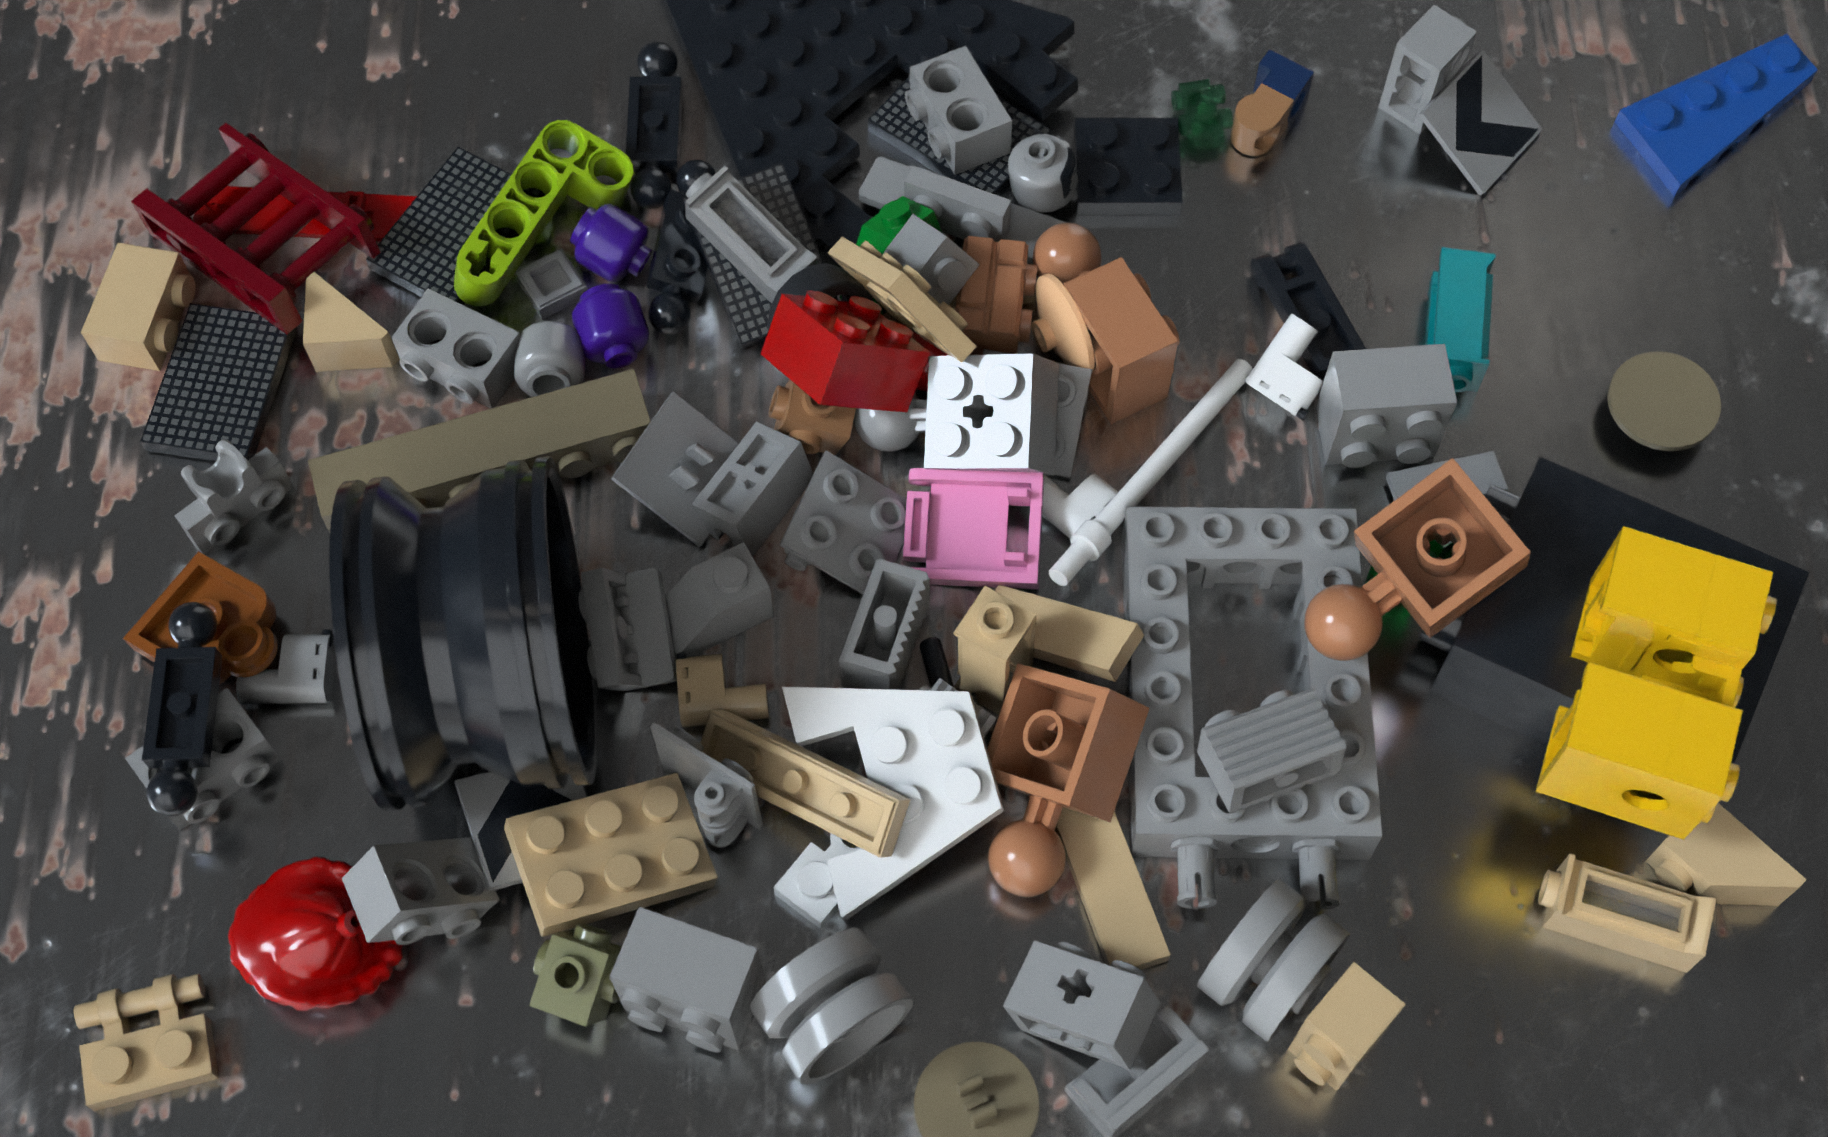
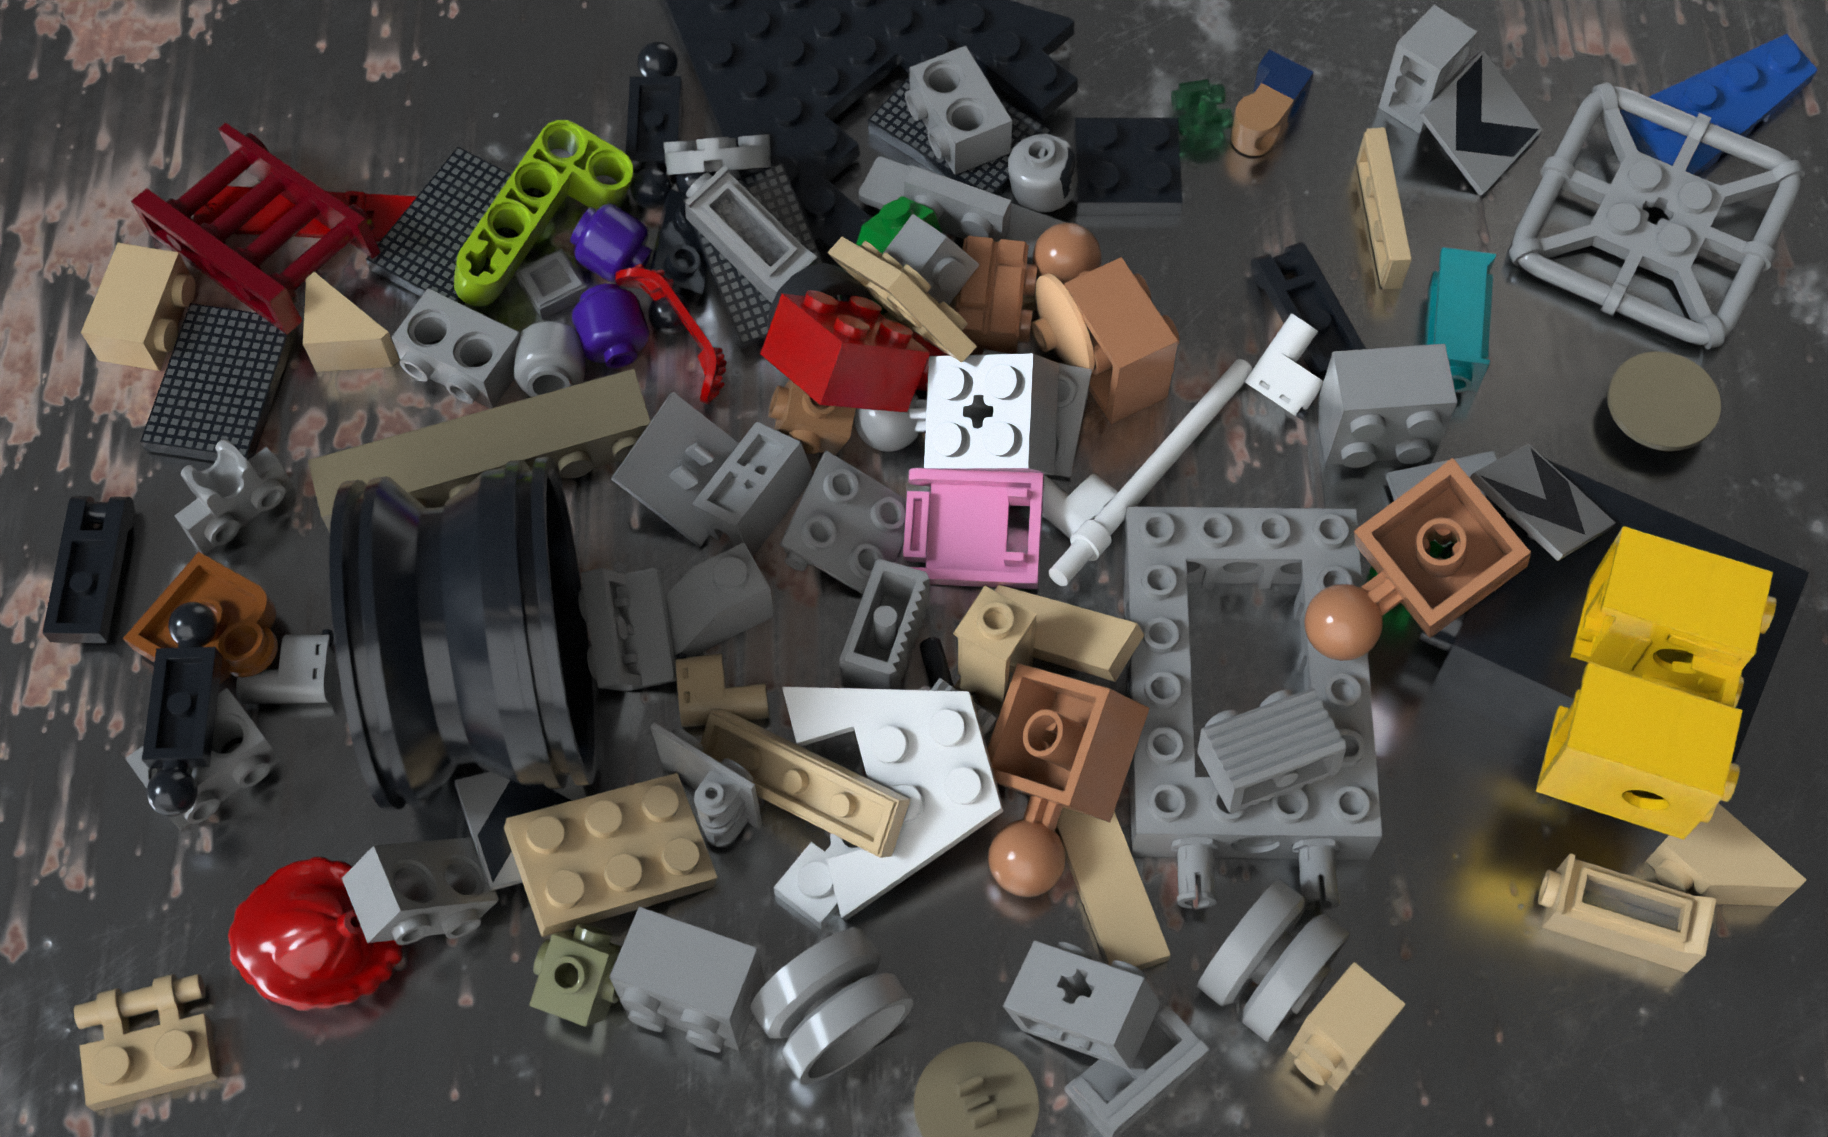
none -> black plate [42,496,135,643]
none -> red piece [616,264,727,405]
none -> light grey plate [664,135,771,175]
none -> tan tile [1356,127,1412,290]
none -> light grey piece [1469,444,1616,561]
none -> light grey plate [1509,82,1805,349]

